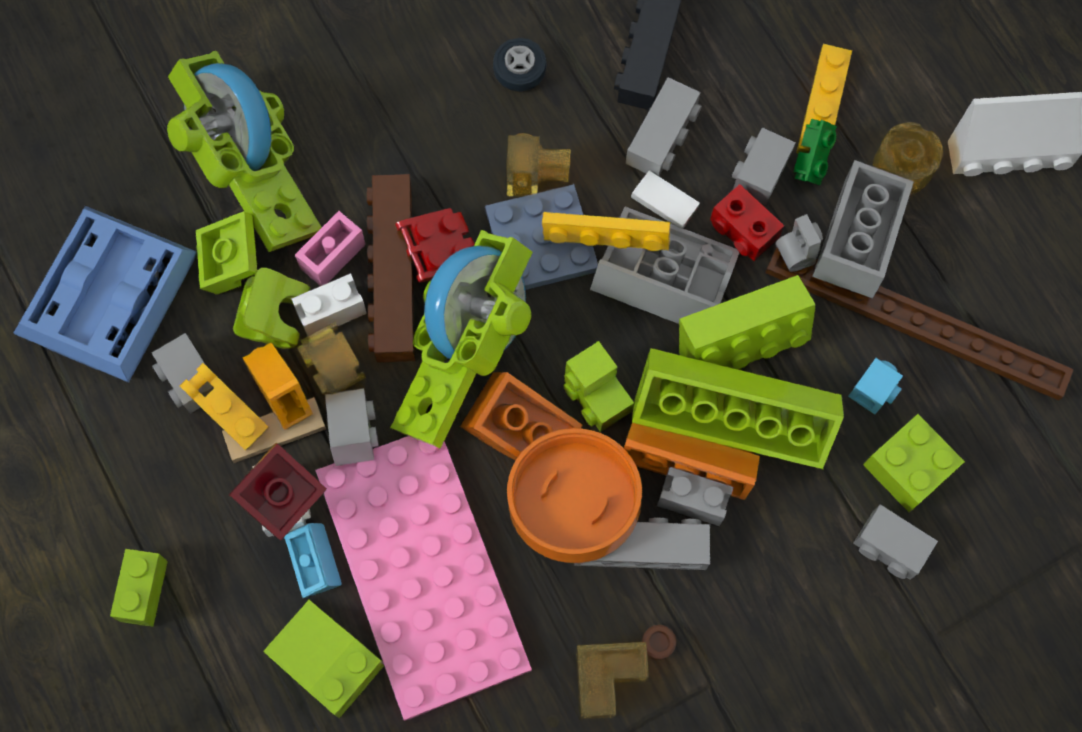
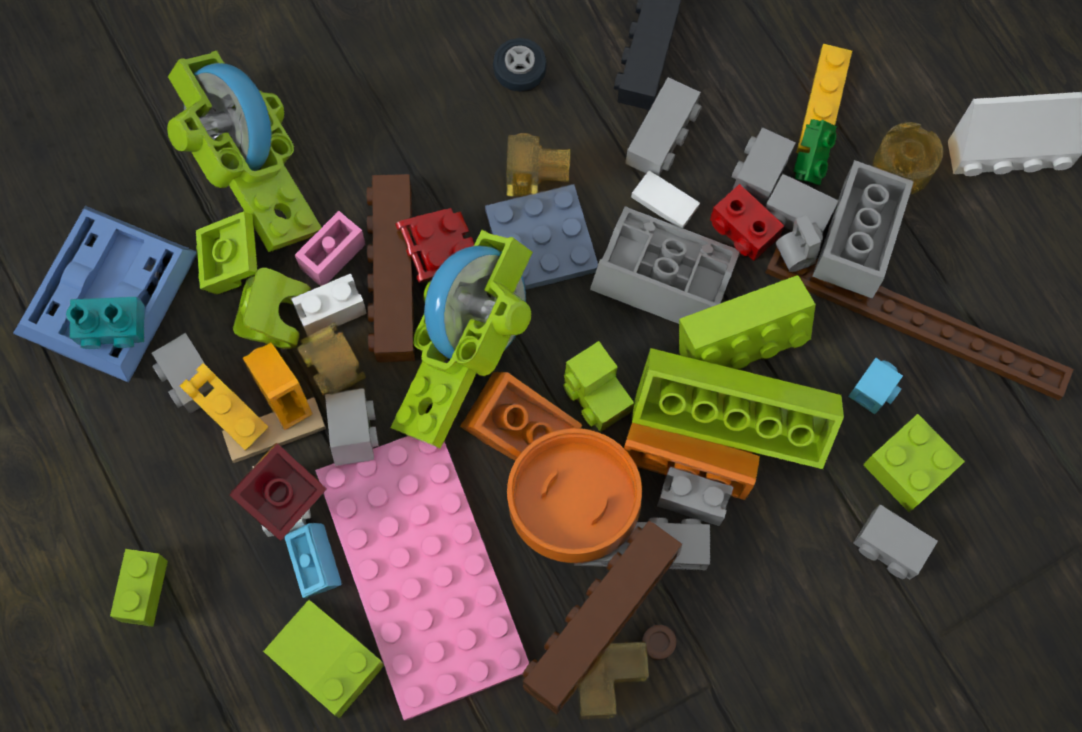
yellow plate [542,212,670,251] -> none
none -> teal brick [66,297,145,349]
none -> reddish brown brick [522,520,682,715]
none -> light grey brick [766,174,839,233]

